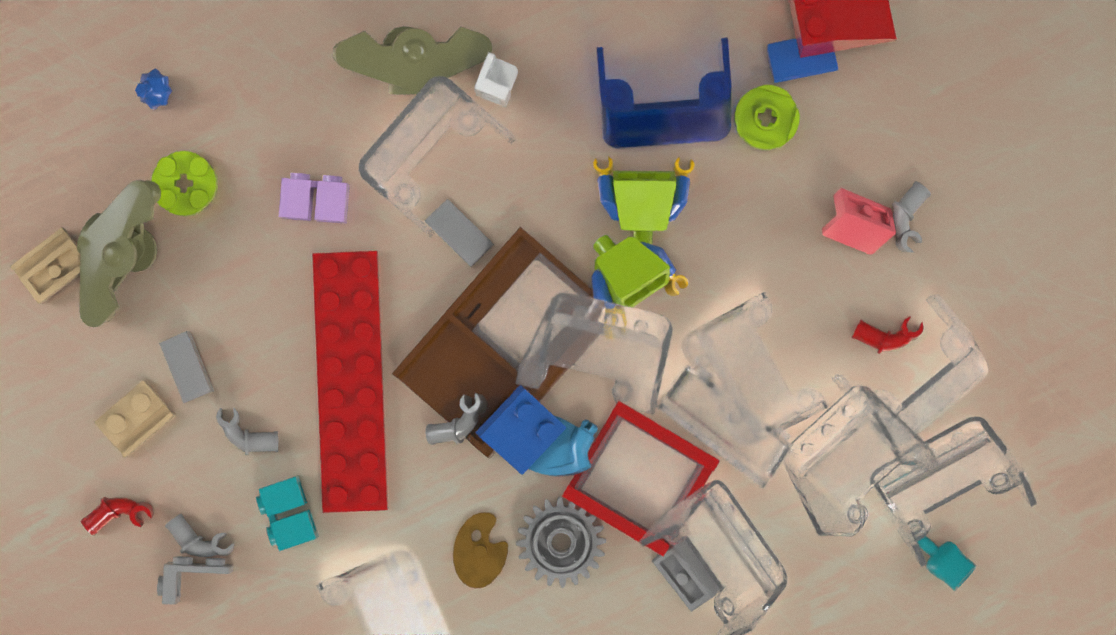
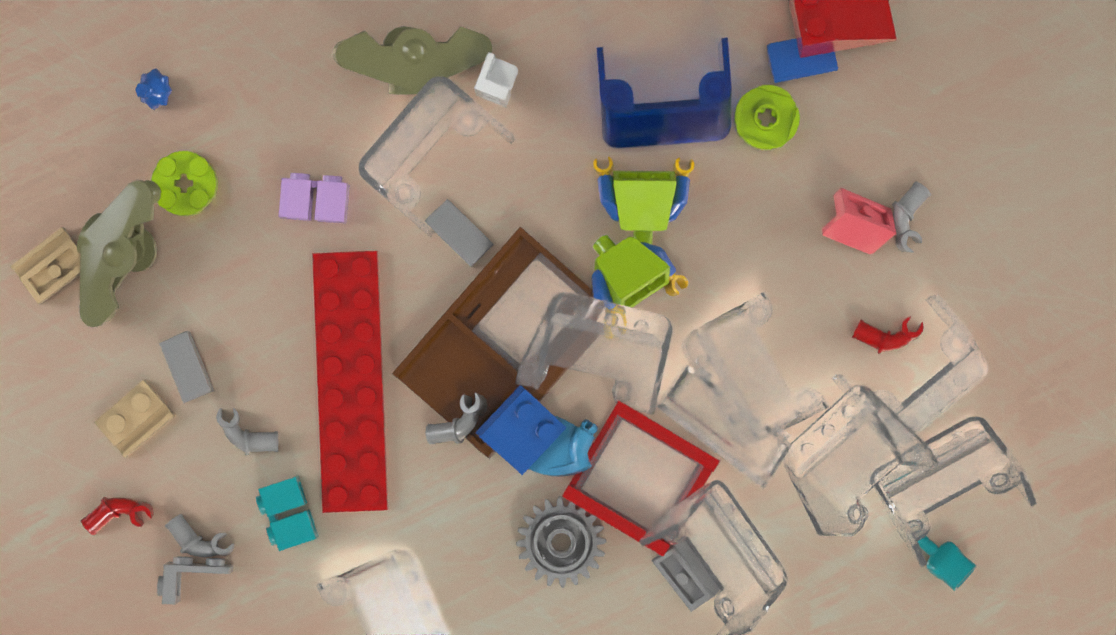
pearl gold piece [453,512,508,589] -> none

